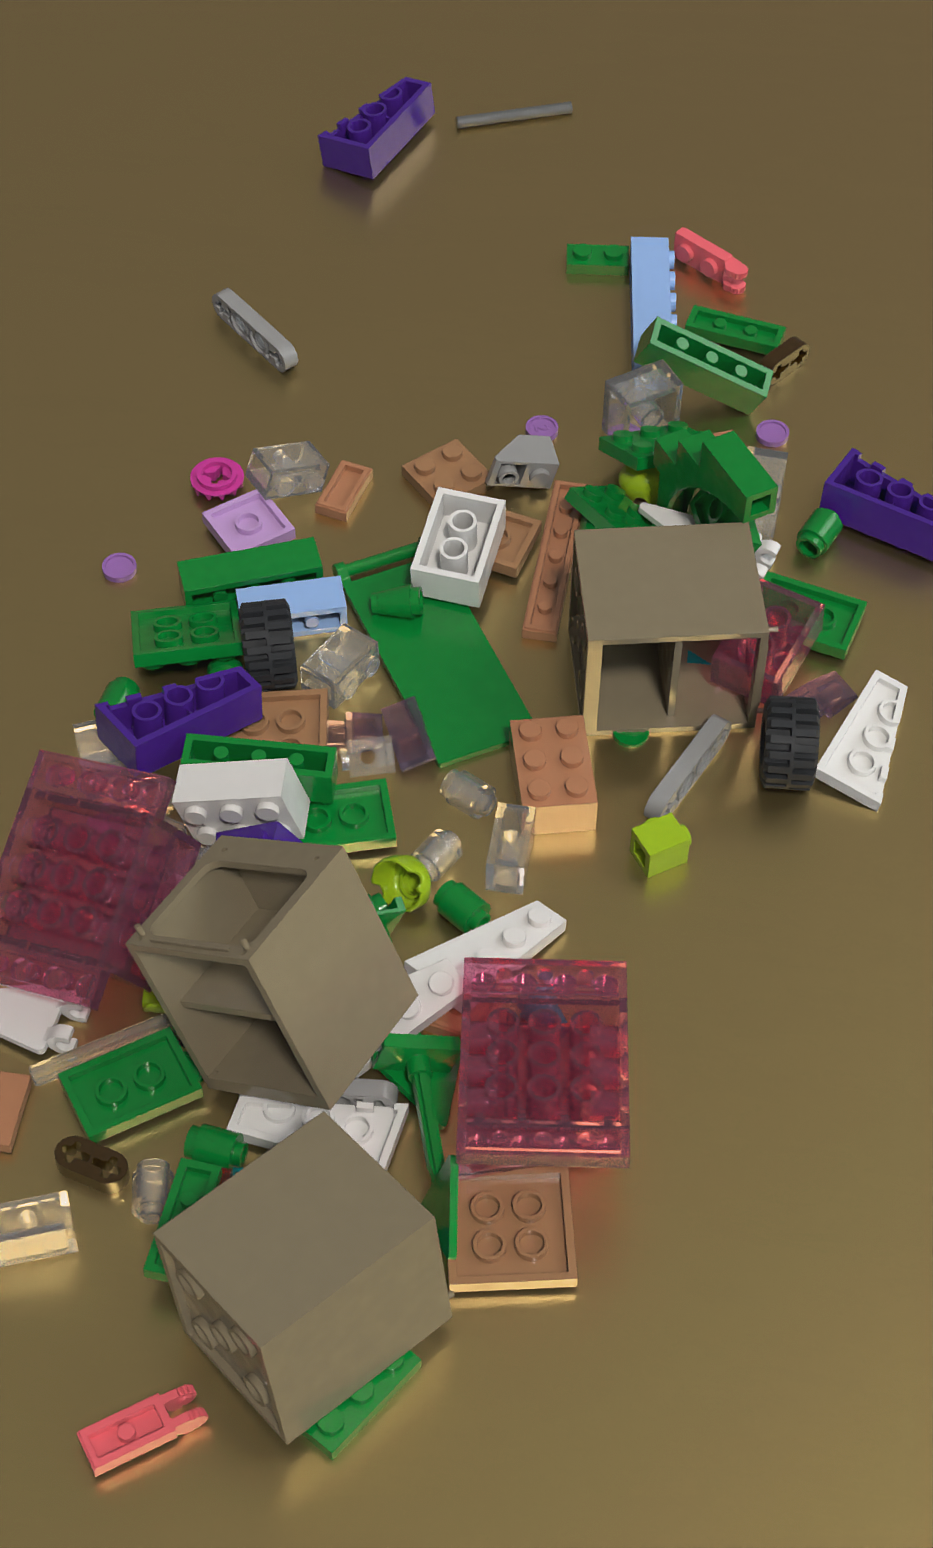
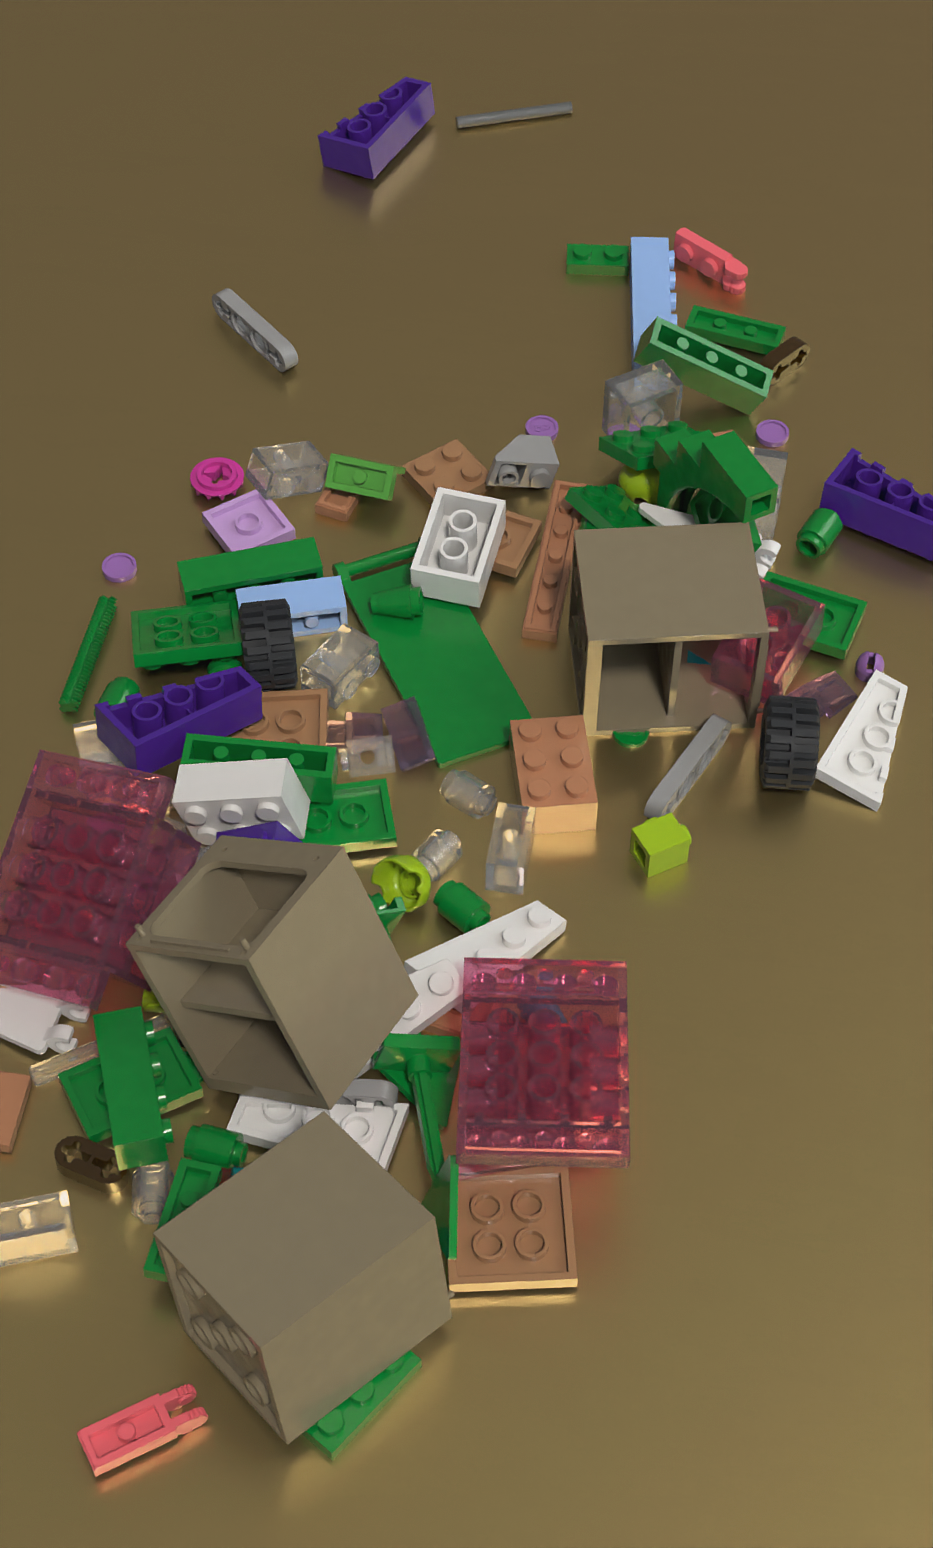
none -> green axle [58,595,117,713]
none -> green brick [93,1006,174,1171]
none -> bright green panel [325,453,406,501]
none -> medium lavender hinge [855,651,885,682]

